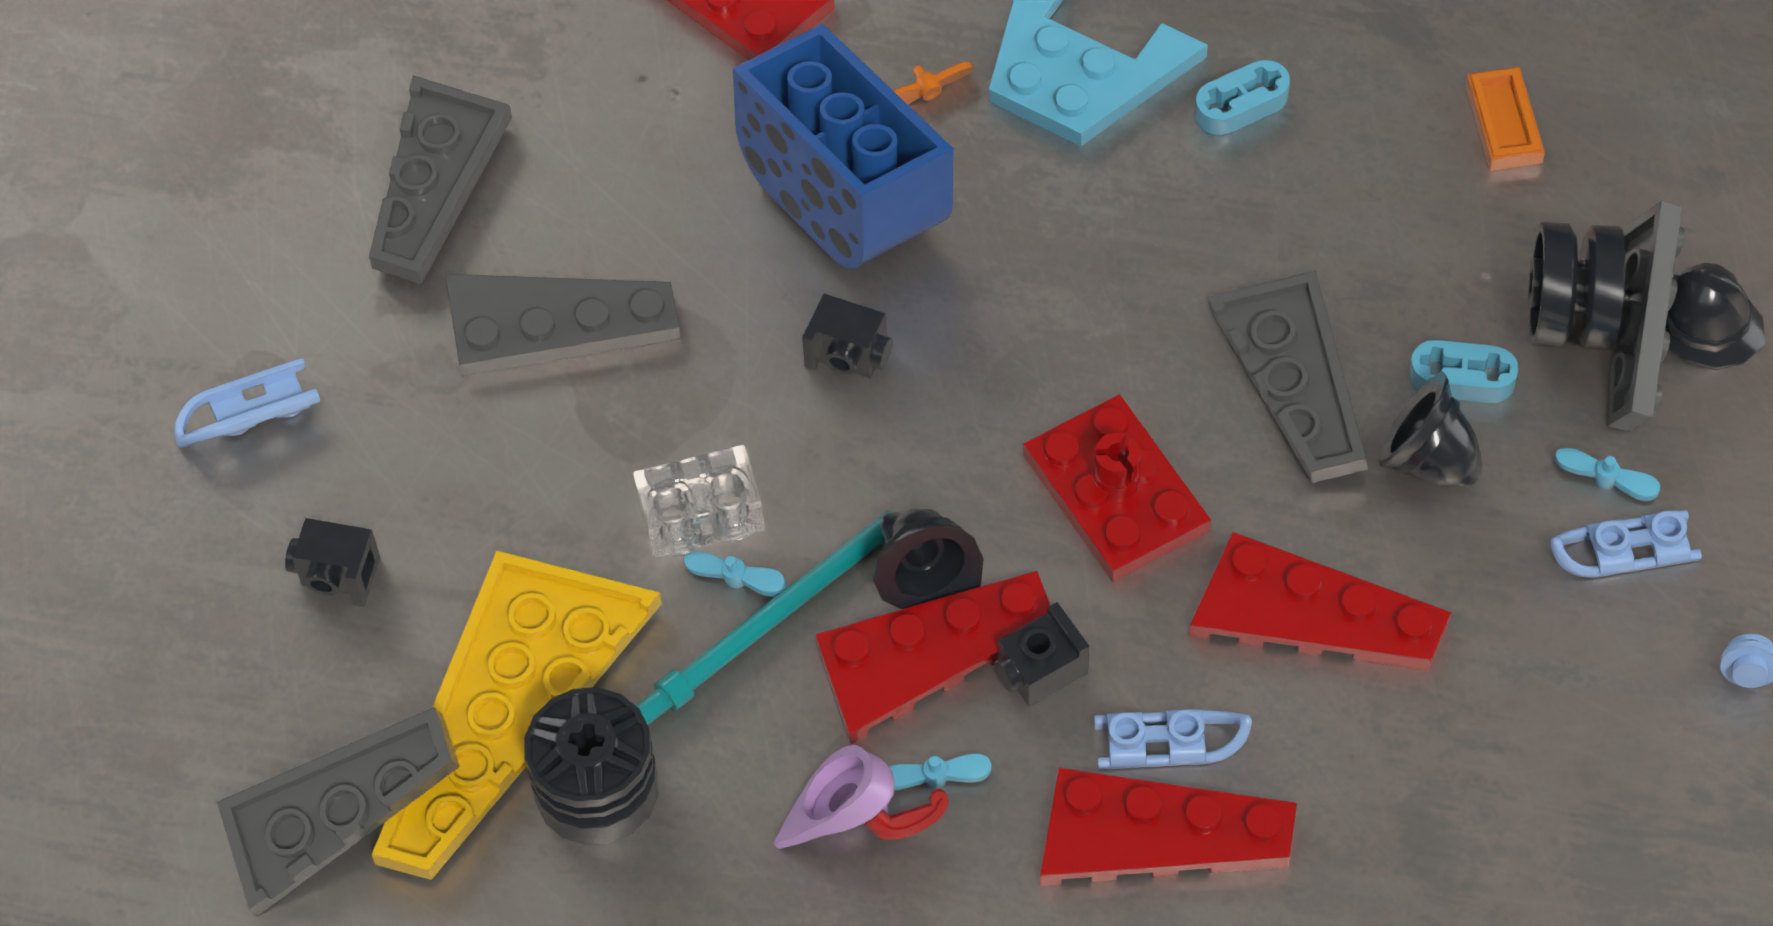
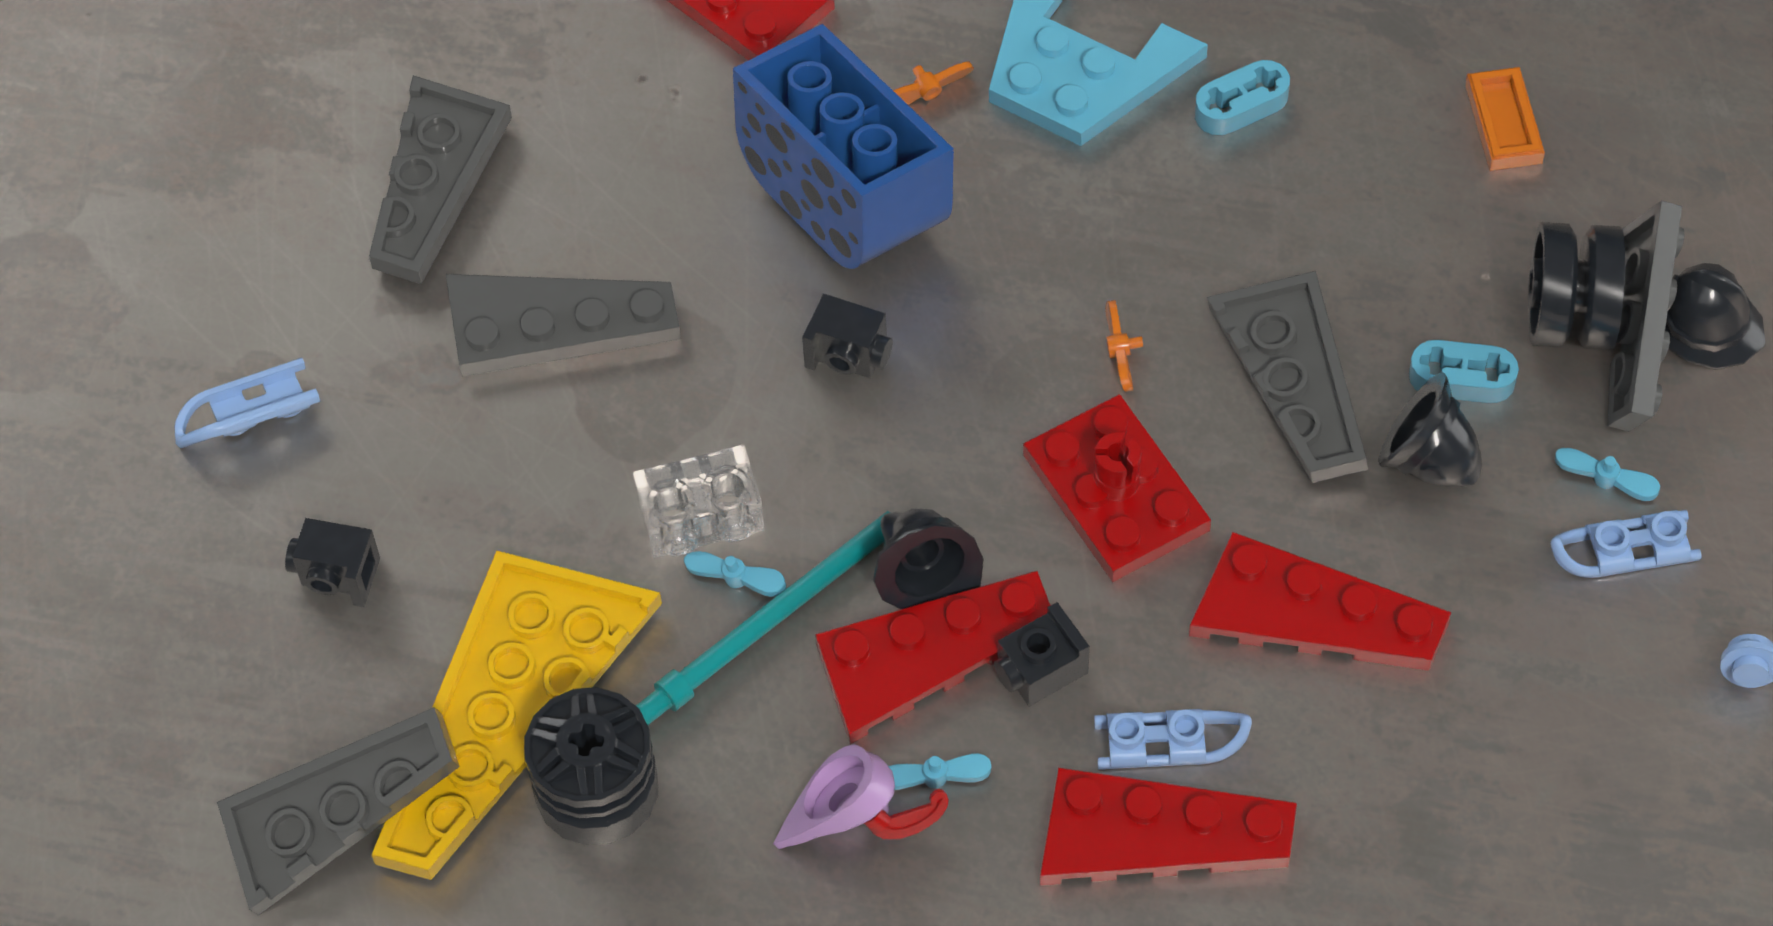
none -> orange piece [1105,300,1143,392]

